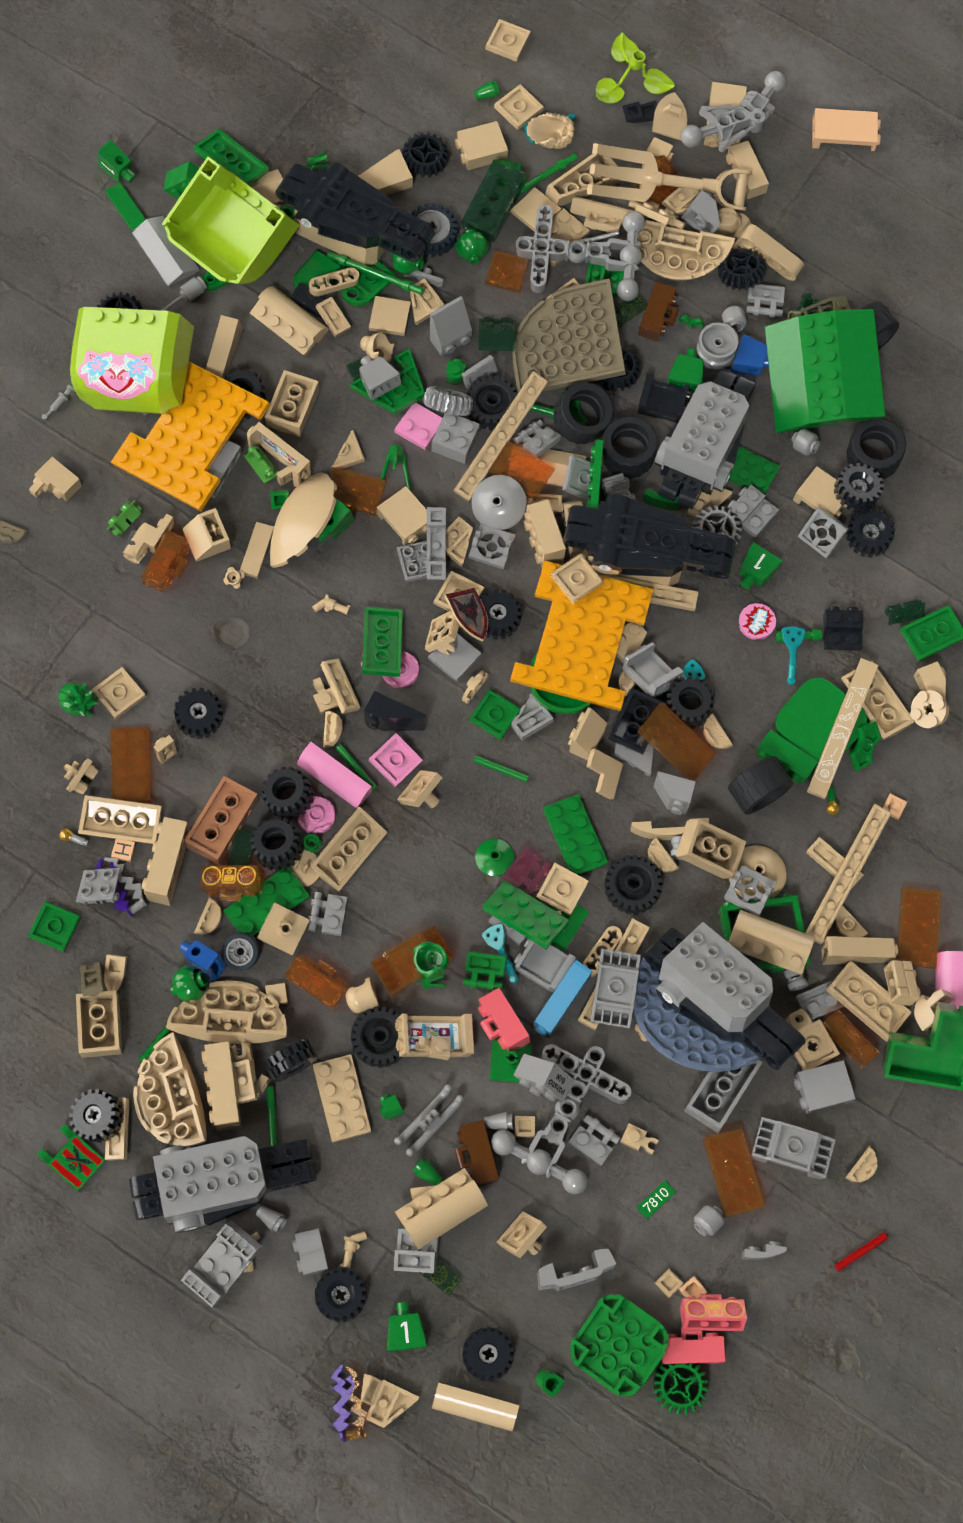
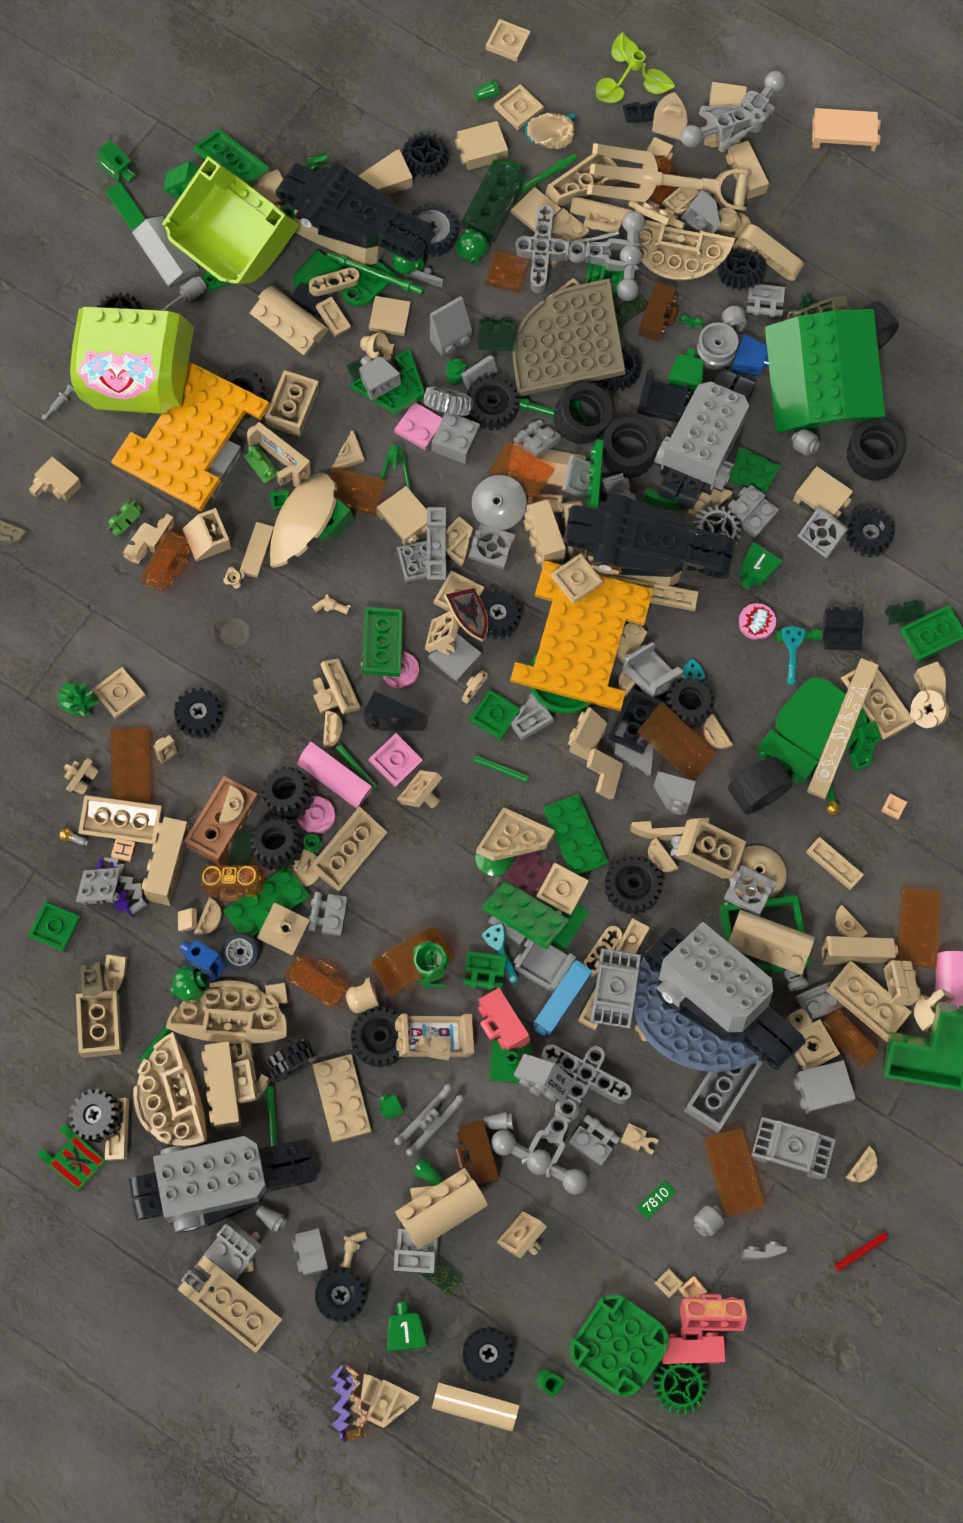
tan slope [206,315,244,379] -> none
tan wing [410,278,445,325] -> none
tan tile [453,371,548,501] -> none
tan tile [514,1116,535,1138] -> none
light grey plate [537,1249,616,1291] -> none
tan tile [805,804,892,945] -> none
black bush [834,463,884,512] -> none
none -> tan tile [178,908,197,932]
none -> tan hinge [178,1256,282,1353]
none -> tan plate [219,785,244,824]
none -> tan plate [476,807,555,861]

